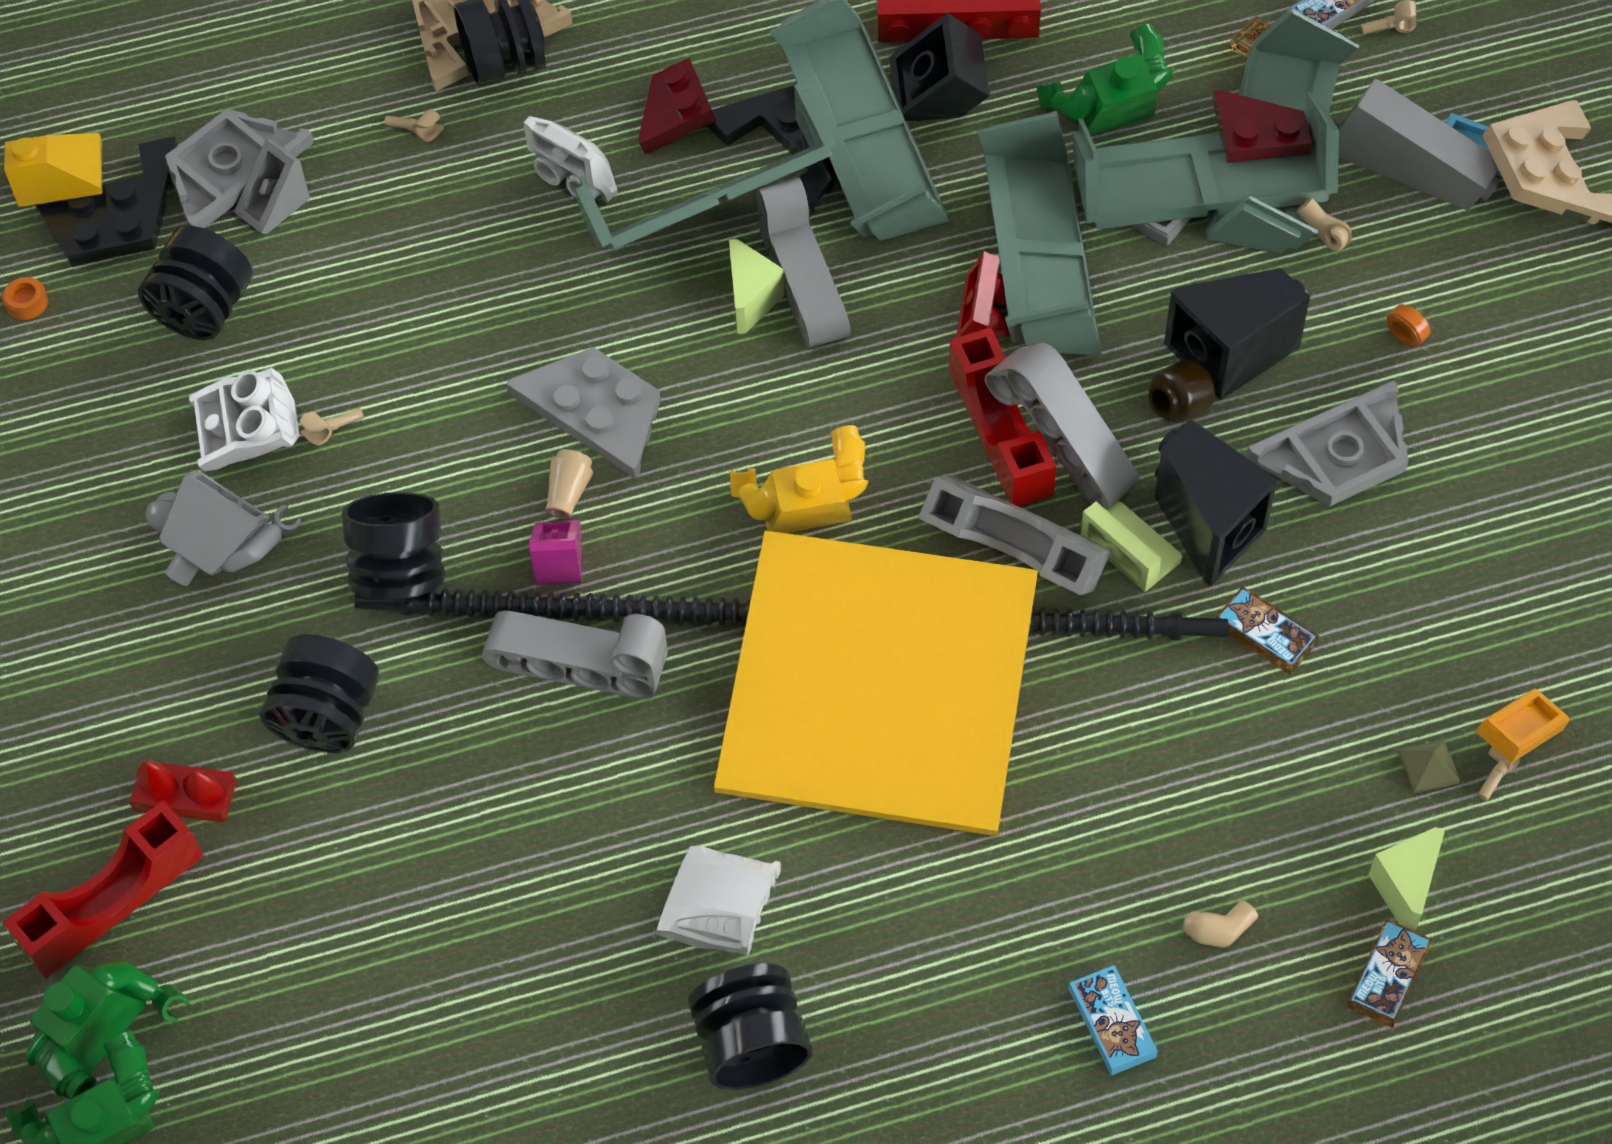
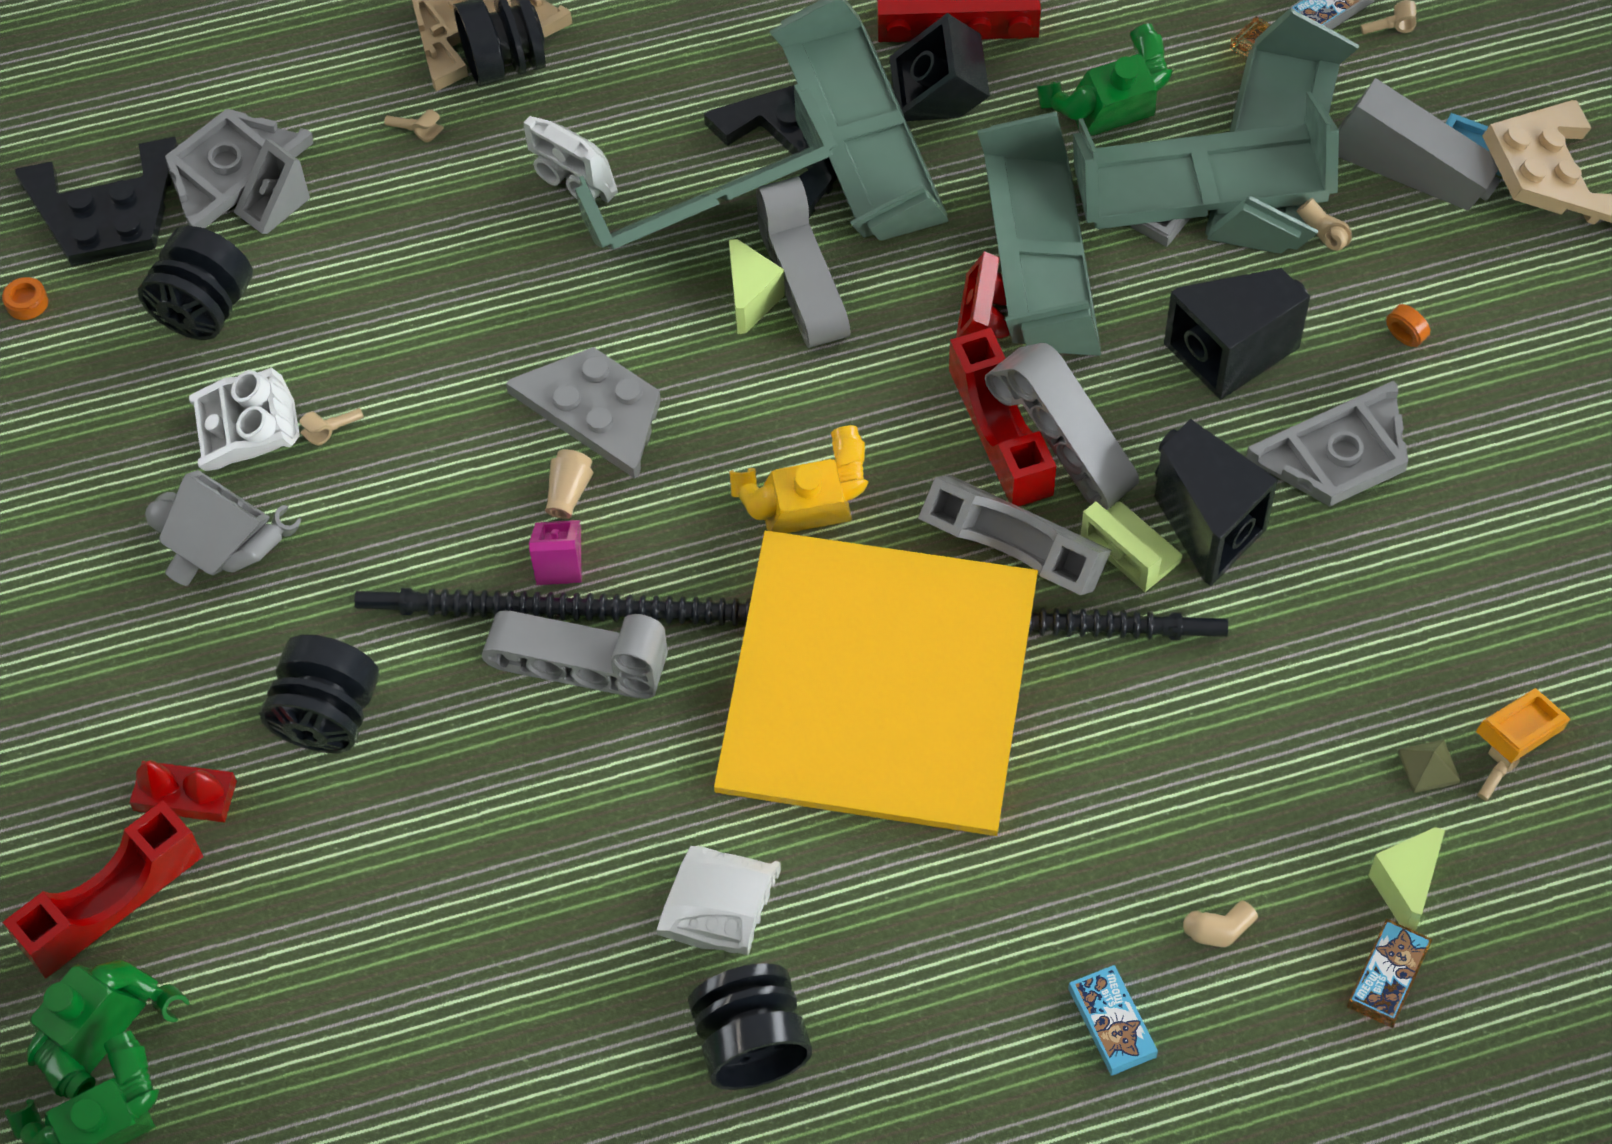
yellow slope [4,133,102,207] -> none
black wheel [341,492,445,600] -> none
dark red wing [638,58,717,154] -> none
dark brown head [1148,359,1215,424] -> none
dark red wing [1212,90,1312,163] -> none
tile [1216,586,1319,675] -> none

